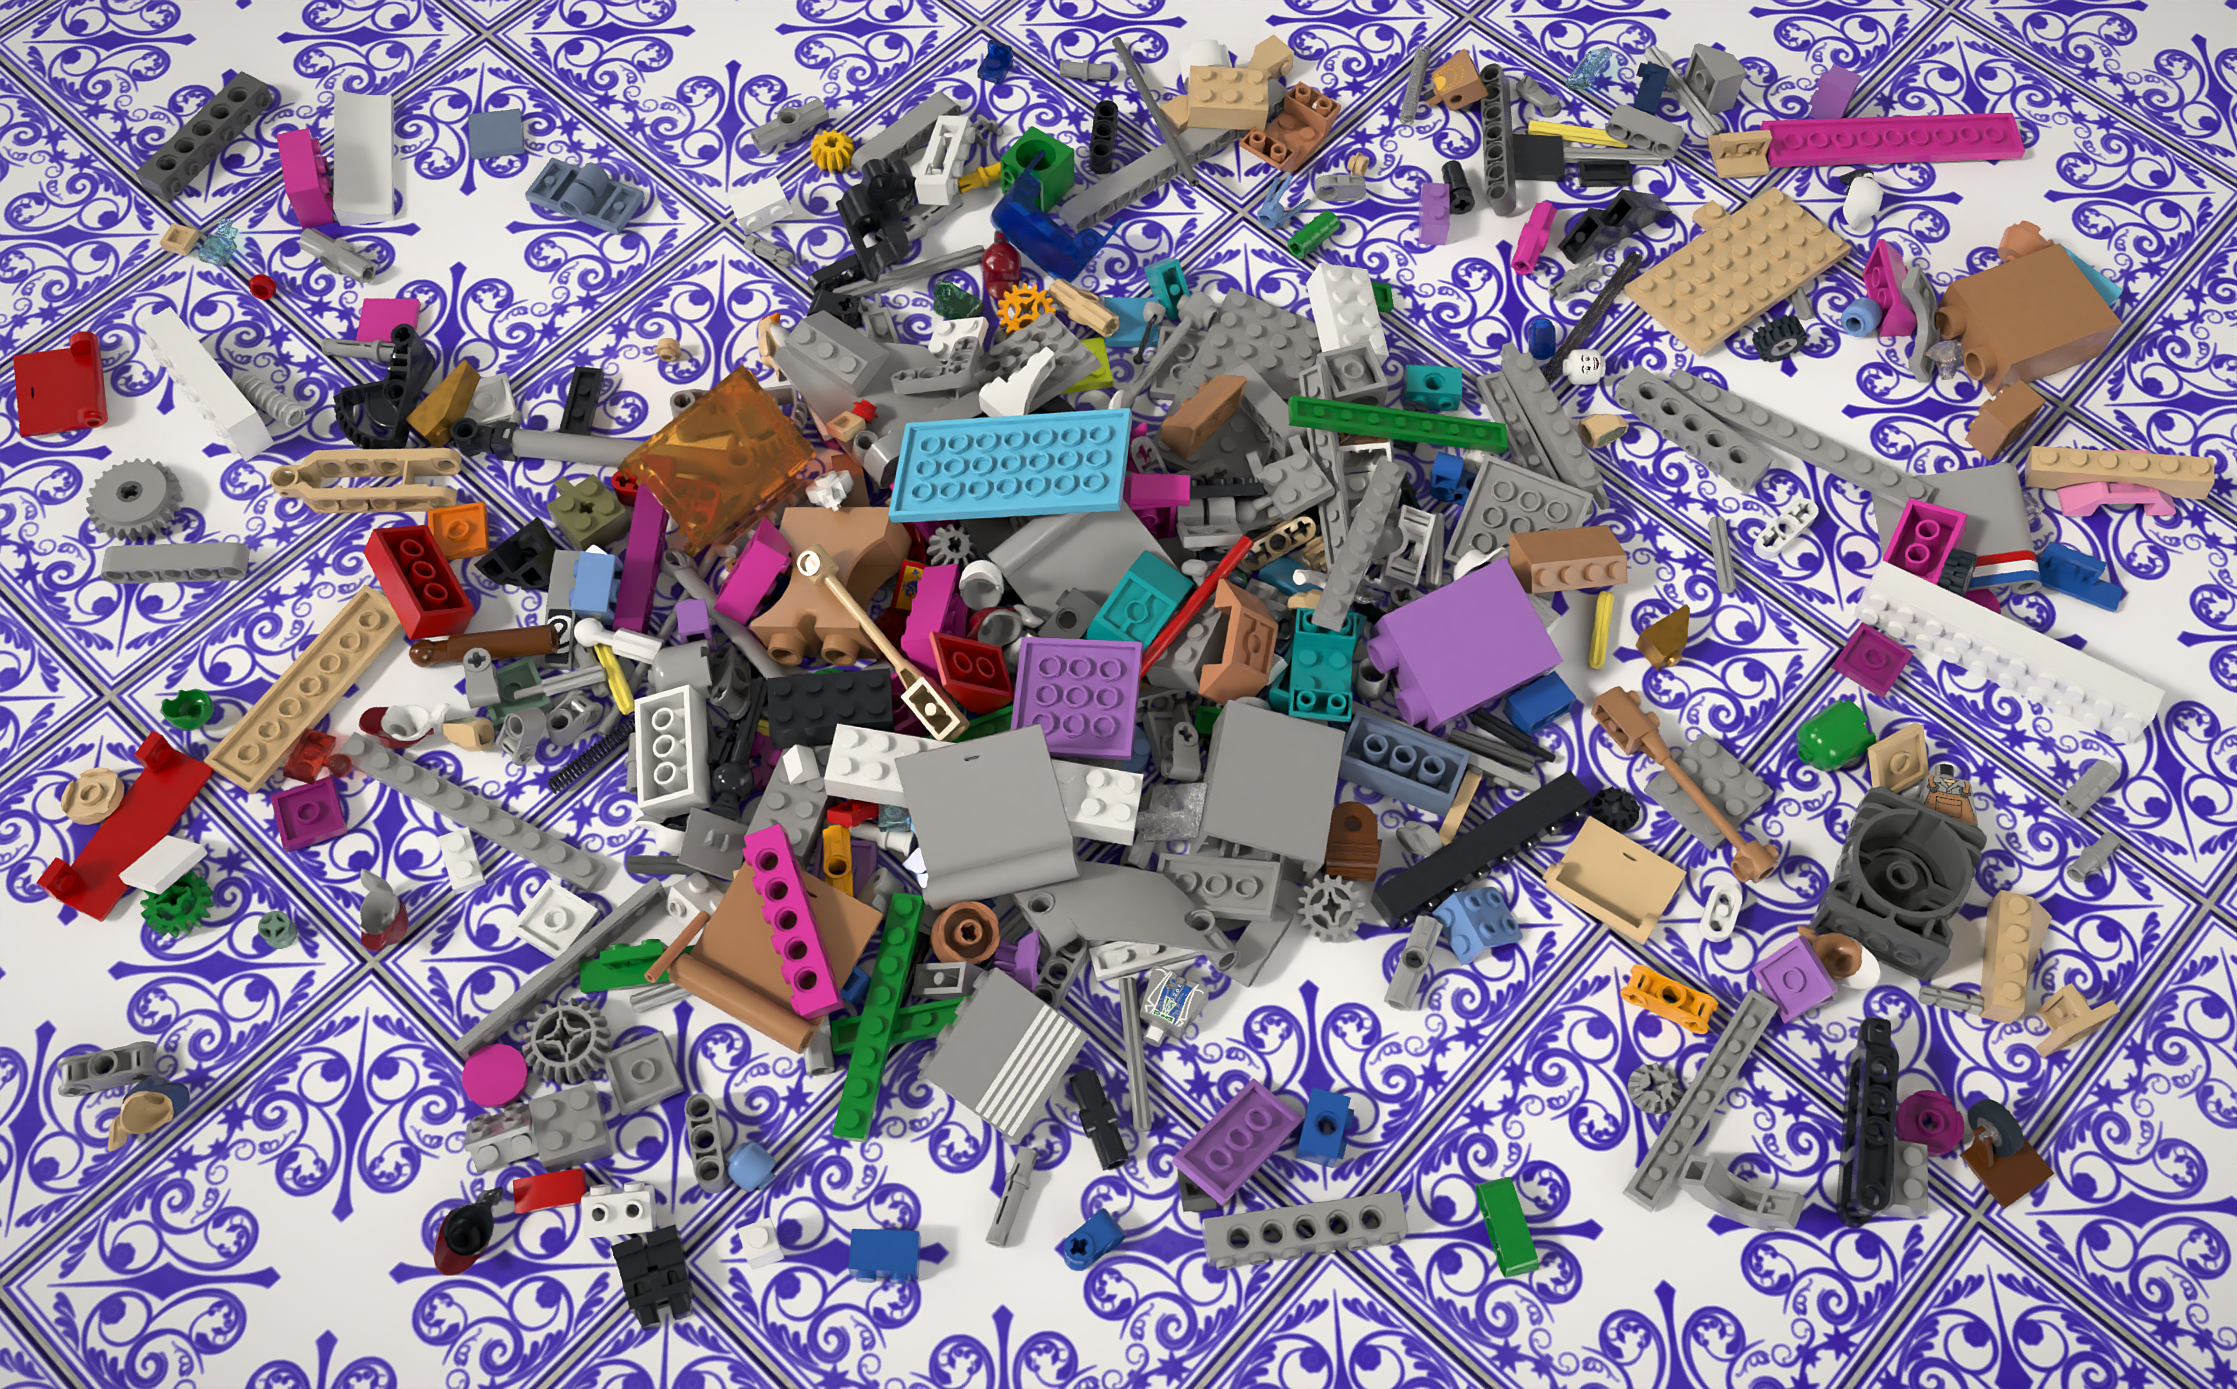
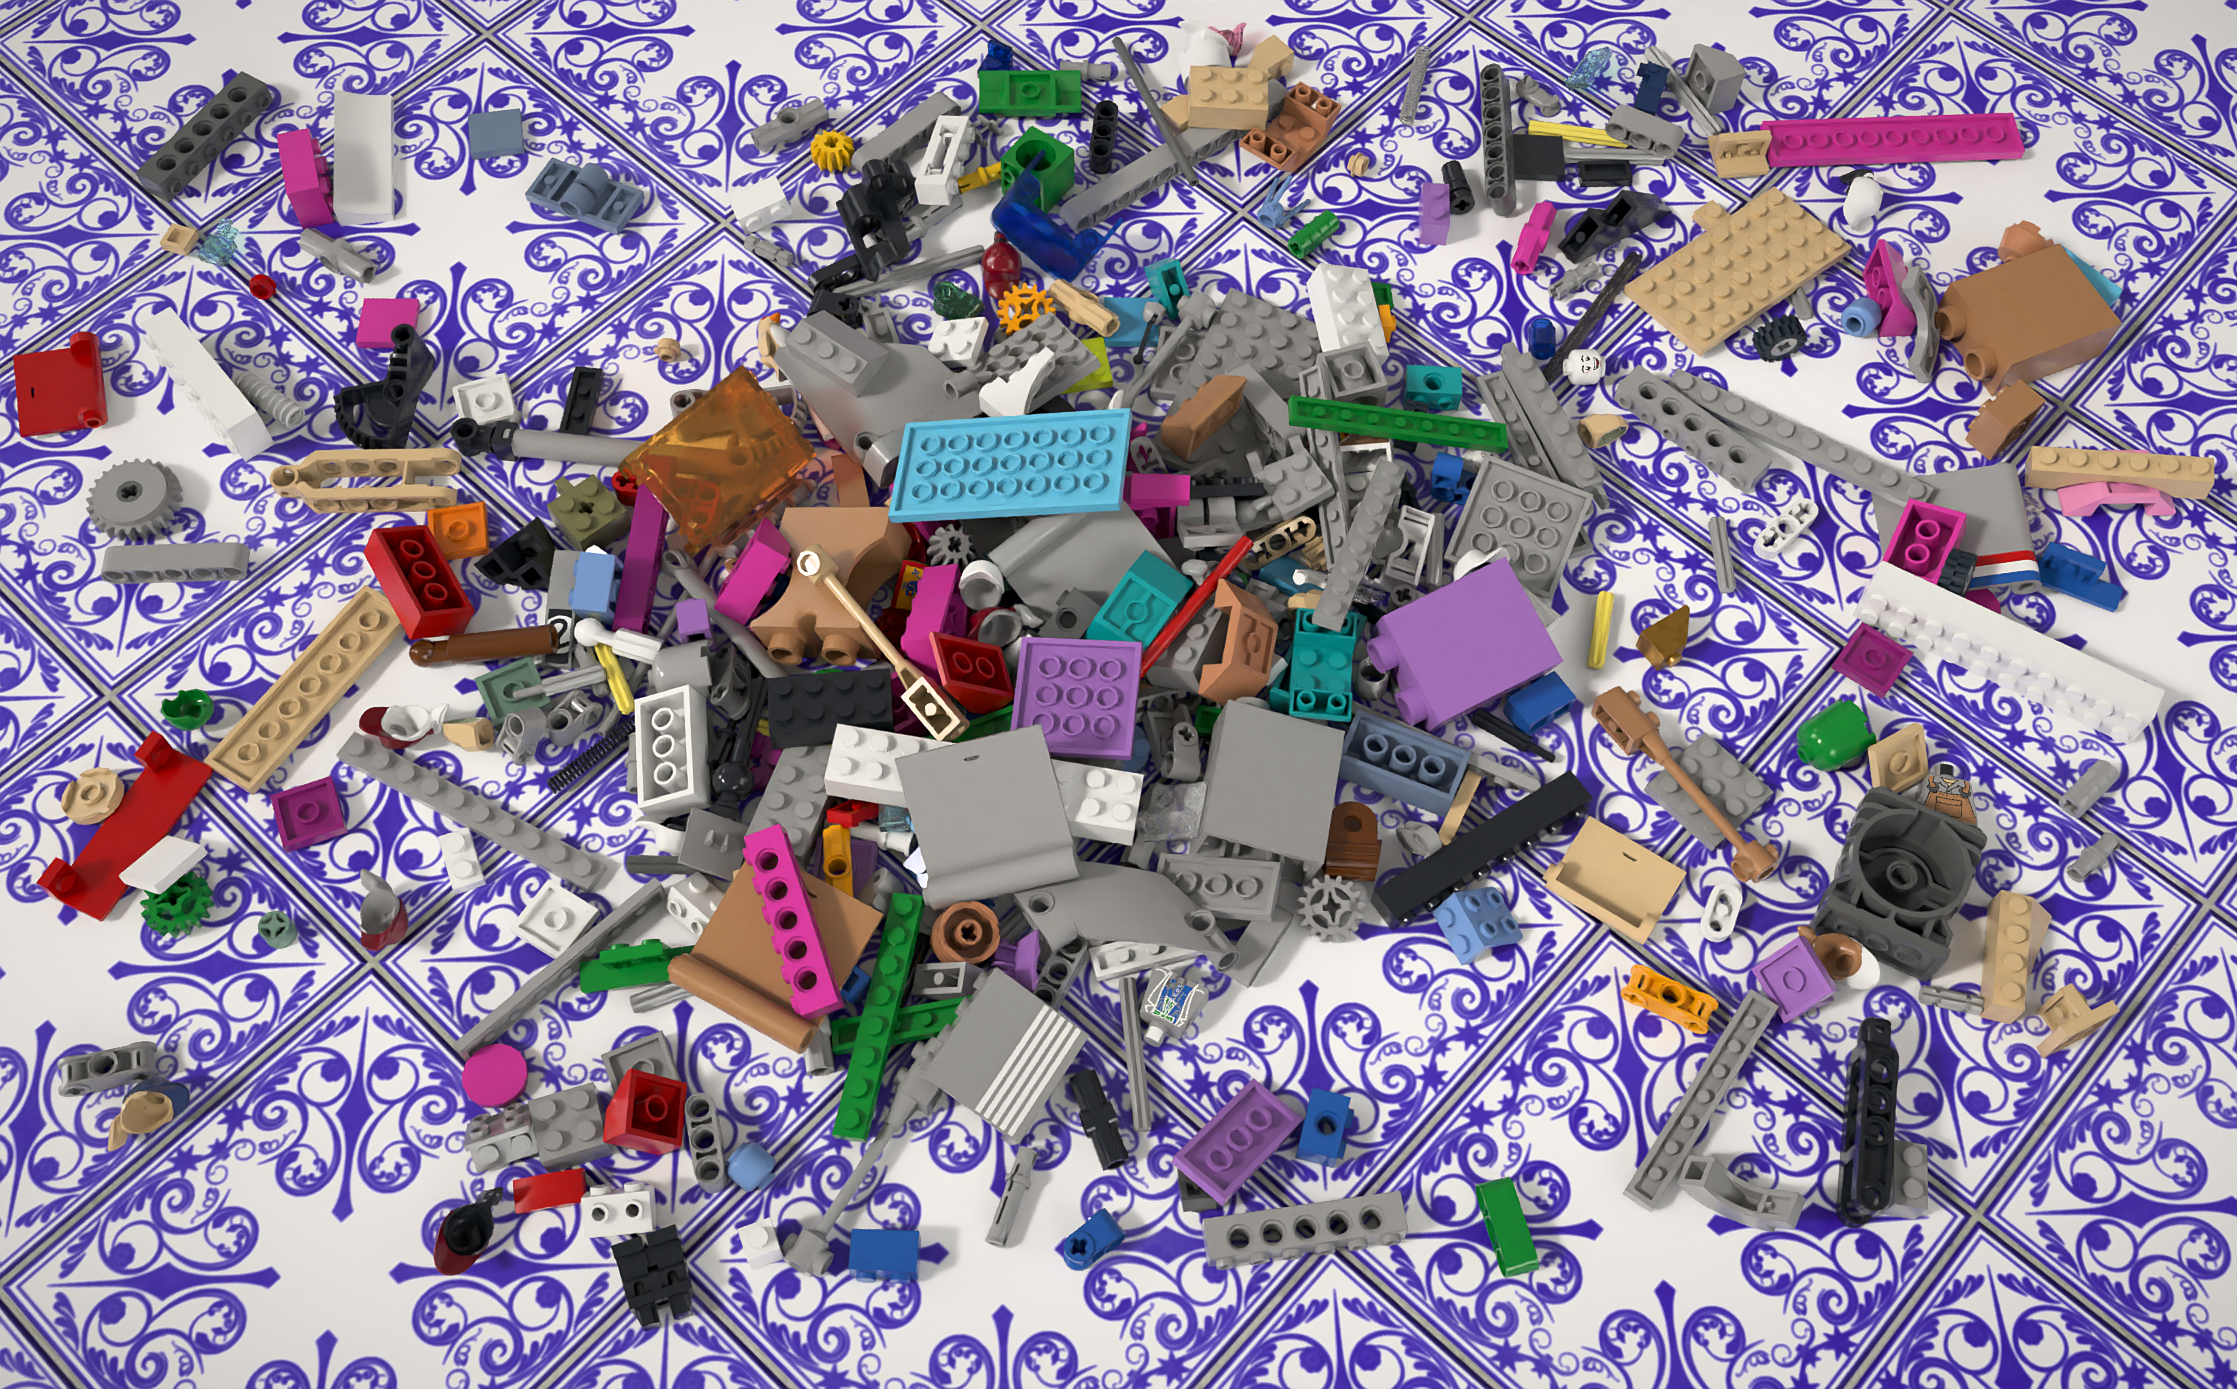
clear red plate [283,728,353,785] -> none
light grey pin [321,338,395,364] -> none
pearl gold slope [405,359,481,448] -> none
light grey piece [463,648,502,709] -> none
light grey gear [522,997,611,1086] -> none
nougat piece [644,911,710,983] -> none
white slope [783,745,820,785] -> none
white piece [805,470,854,511] -> none
tan plate [825,411,867,442] -> none
red plate [851,399,878,424] -> none
light grey beam [891,336,981,395] -> none
light grey piece [1314,175,1366,201] -> none
light grey piece [1384,915,1443,1012] -> none
medium nougat torso [1424,48,1489,111] -> none
dark grey axle [1448,728,1535,772] -> none
medium nougat slope [1509,525,1628,594] -> none
black gear [1591,786,1640,832] -> none
light grey gear [1628,1063,1681,1114] -> none
medium lavender piece [1809,64,1862,119] -> none
magenta plate [1895,1090,1964,1157] -> none
clear plate [1926,340,1963,380] -> none
reddish brown plate [1959,1099,2055,1210] -> none
none -> red slope [603,1068,687,1156]
none -> light grey bar [782,1037,944,1278]
none -> green piece [979,70,1081,116]
none -> hair [1178,19,1247,56]
none -> light orange plate [1378,305,1396,343]

